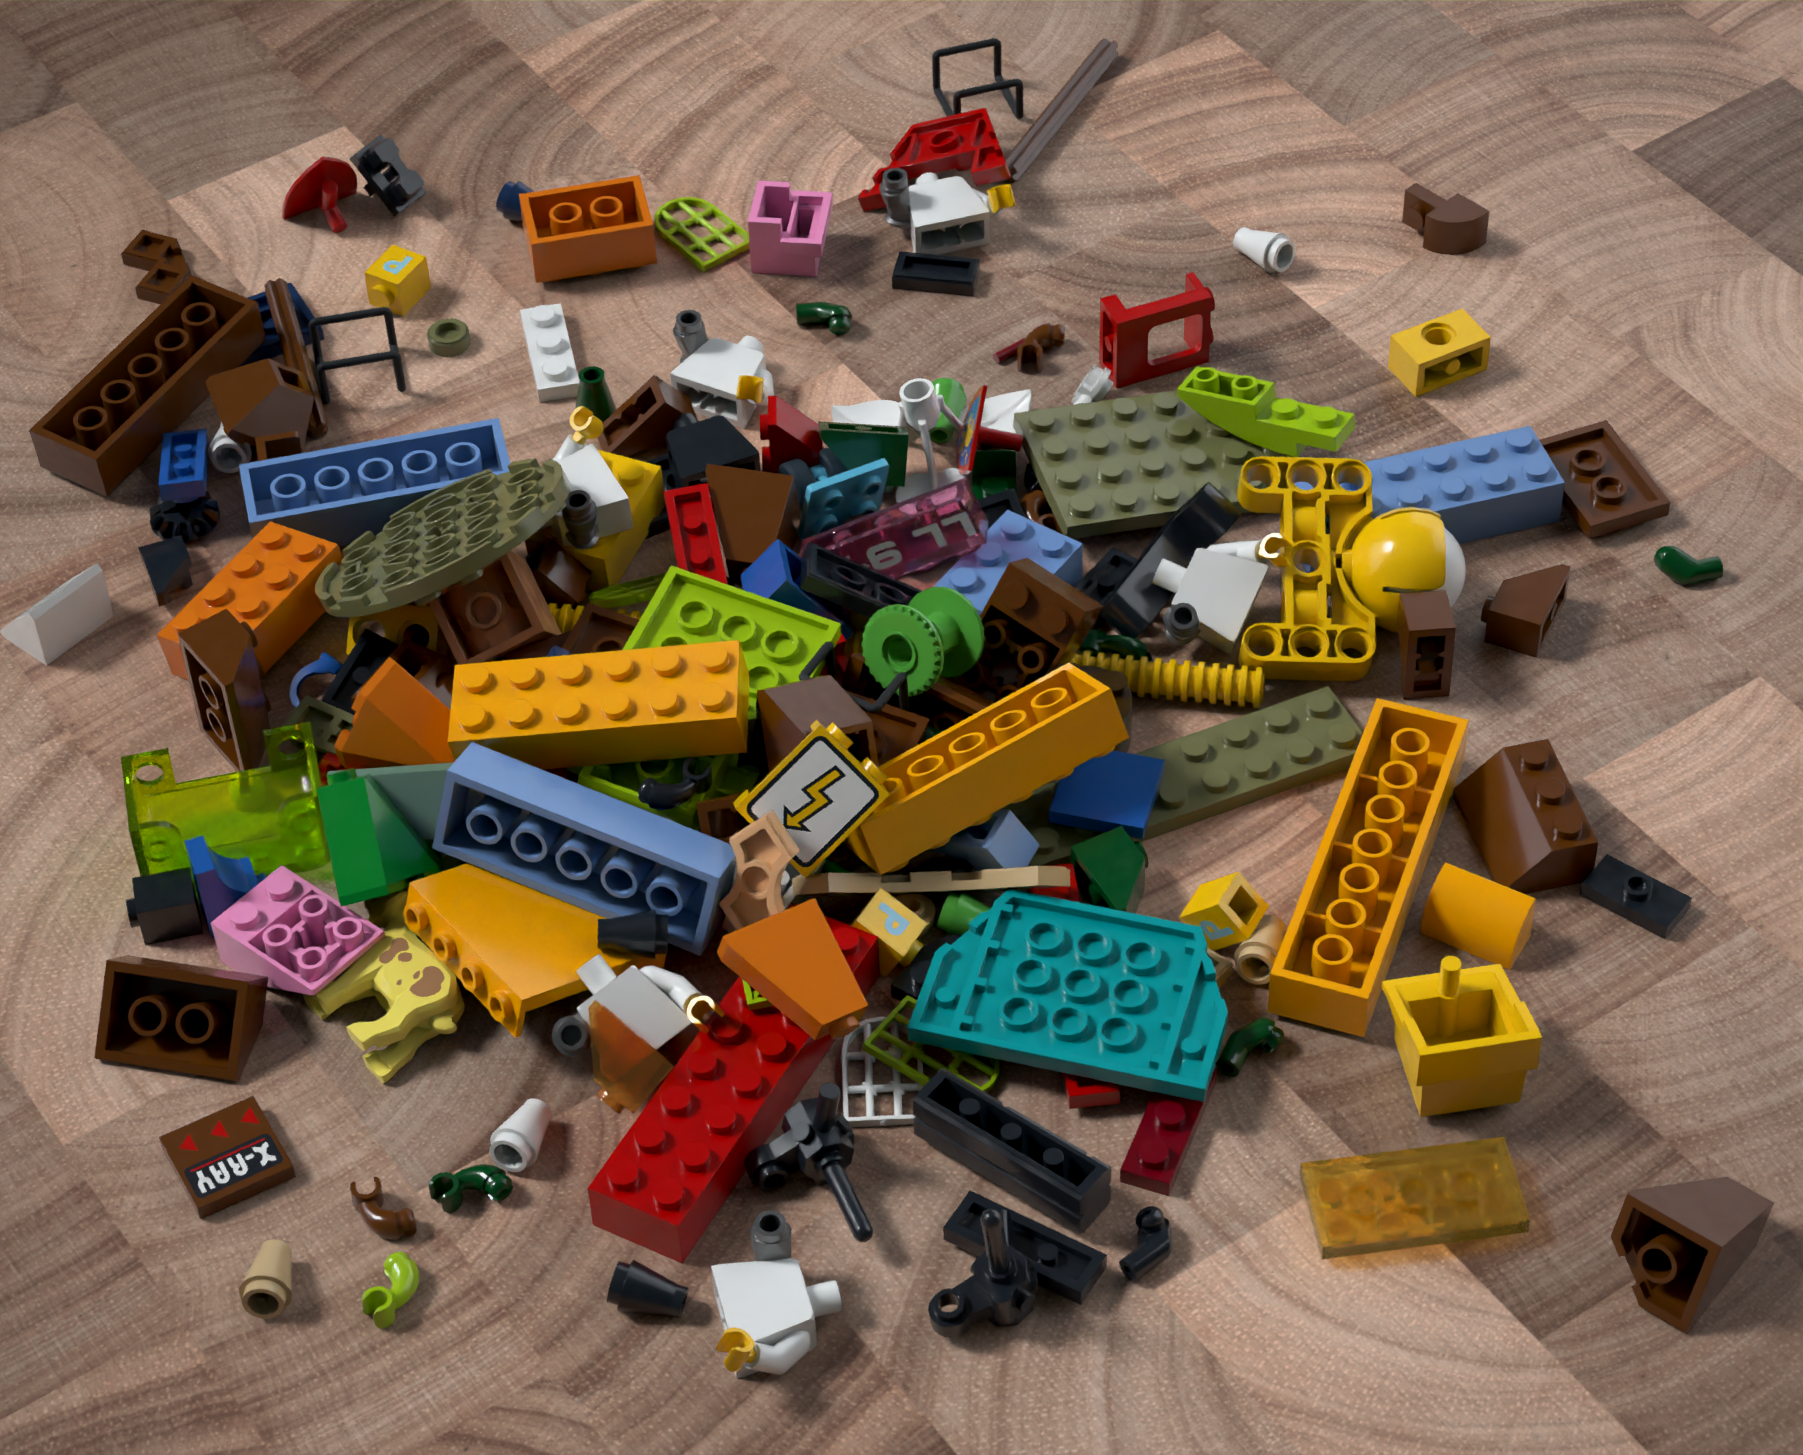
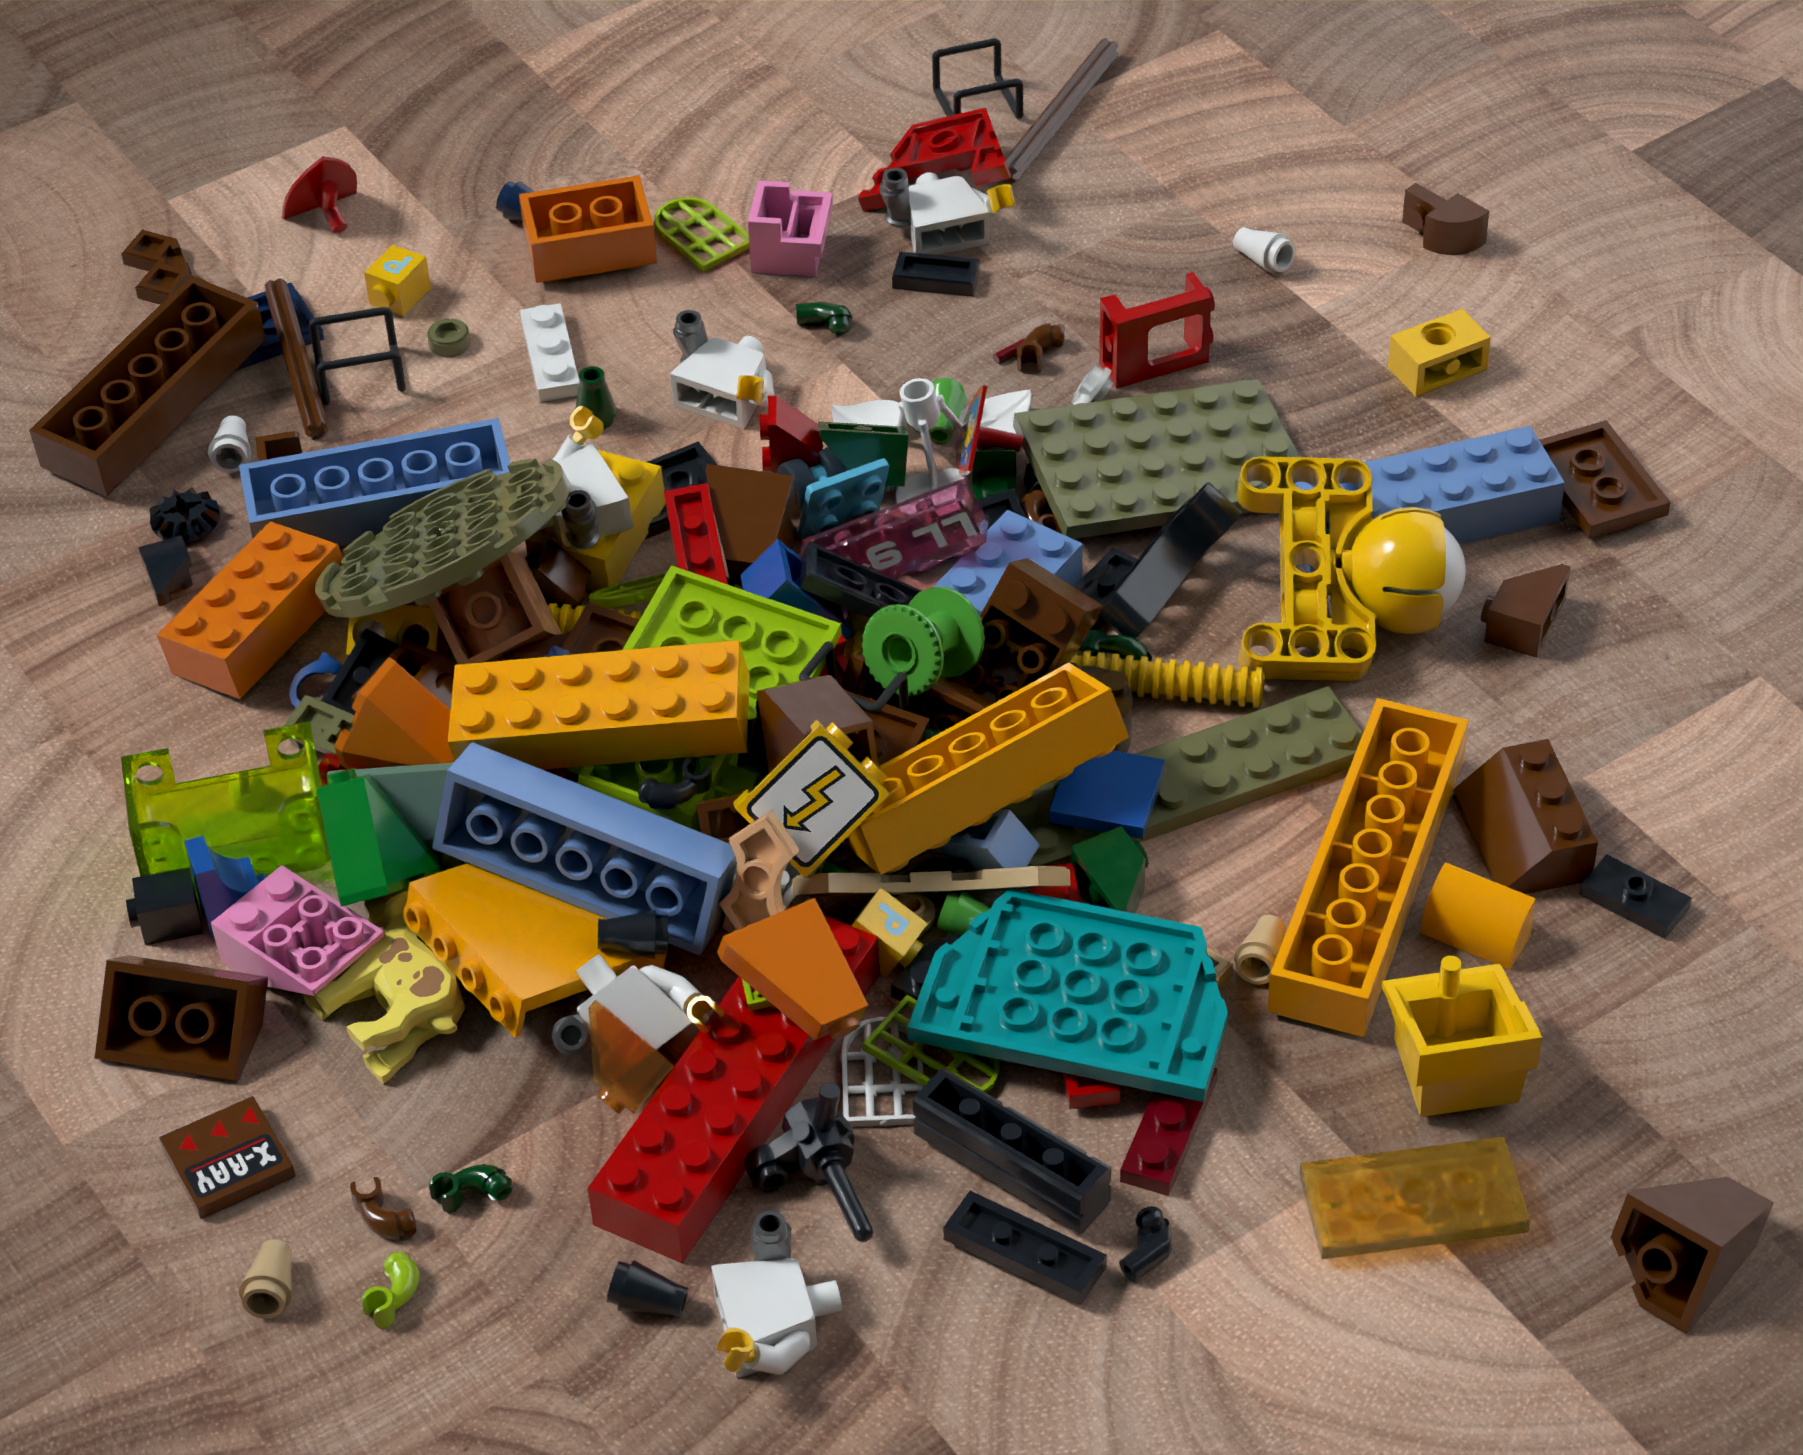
white slope [0,563,114,666] -> none
blue plate [158,428,209,503] -> none
reddish brown slope [177,609,272,774] -> none
reddish brown slope [205,358,314,452] -> none
black hips [349,134,426,217] -> none
white cone [489,1098,552,1172] -> none
reddish brown arch [598,375,698,457] -> none
black torso [666,413,761,502] -> none
black piece [928,1208,1038,1338] -> none
white torso [1152,533,1292,655] -> none
lime slope [1177,366,1356,457] -> none
yellow brick [1179,871,1269,951] -> none
dark green arm [1216,1018,1284,1077] -> none
reddish brown arch [1397,590,1456,699] -> none
dark green arm [1654,546,1723,585] -> none

